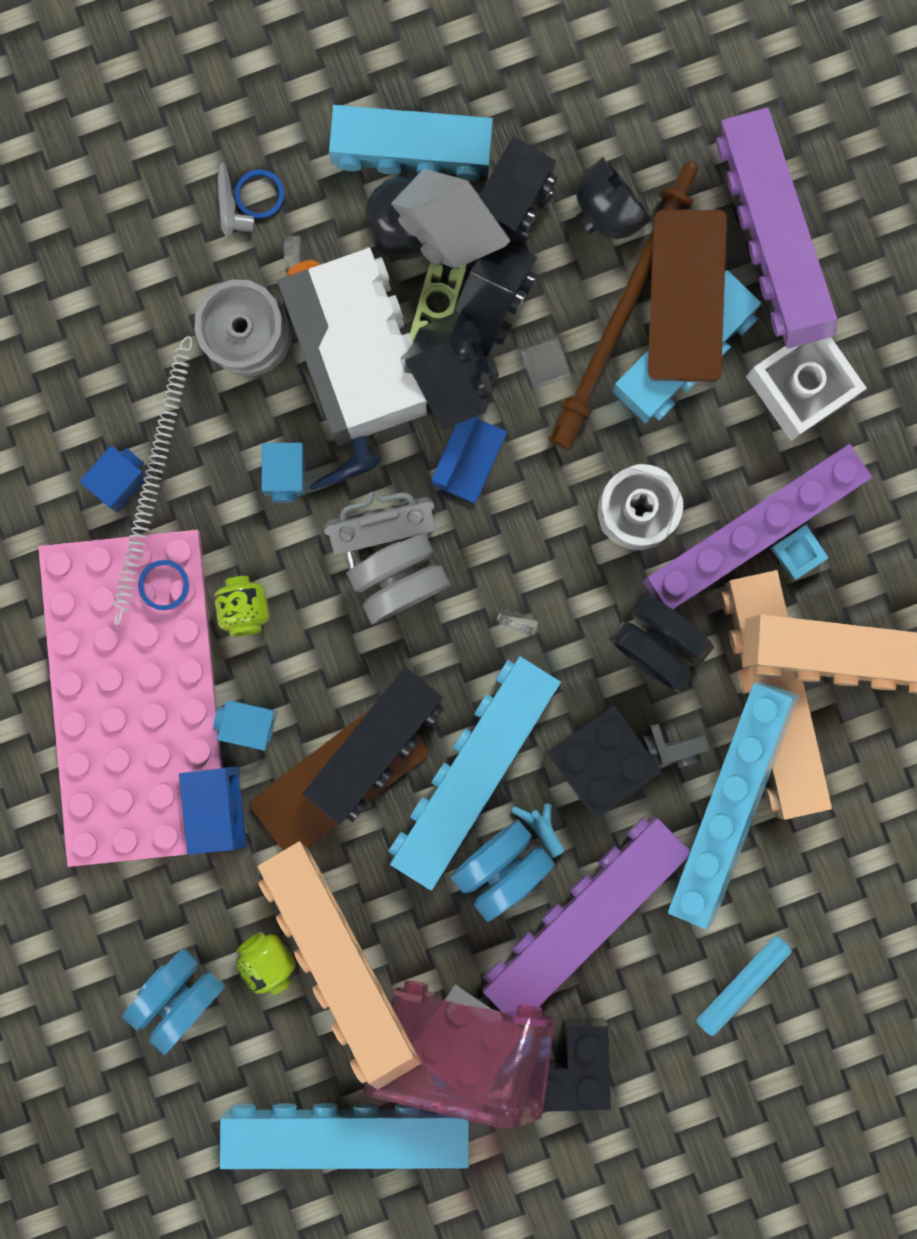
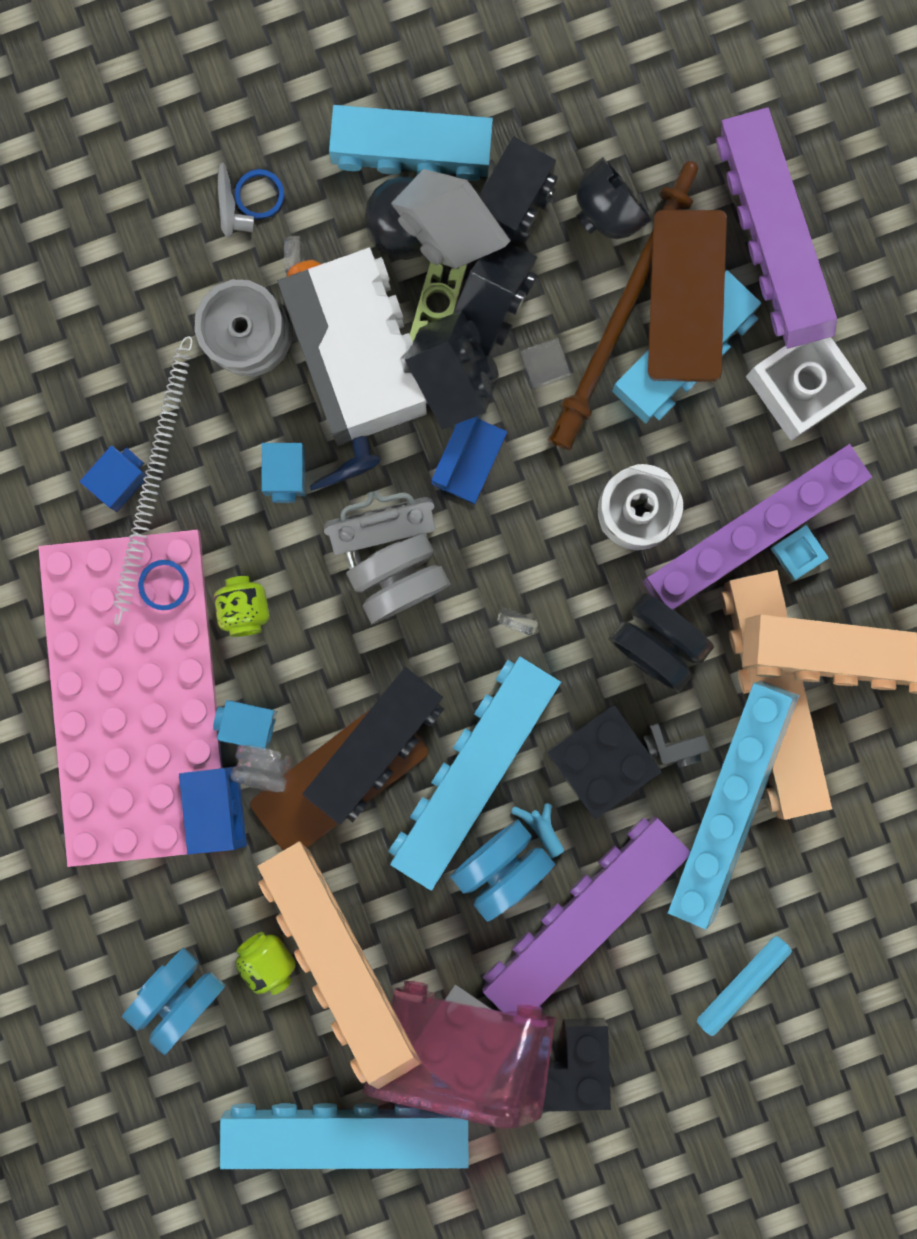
none -> clear wheel [230,745,292,792]

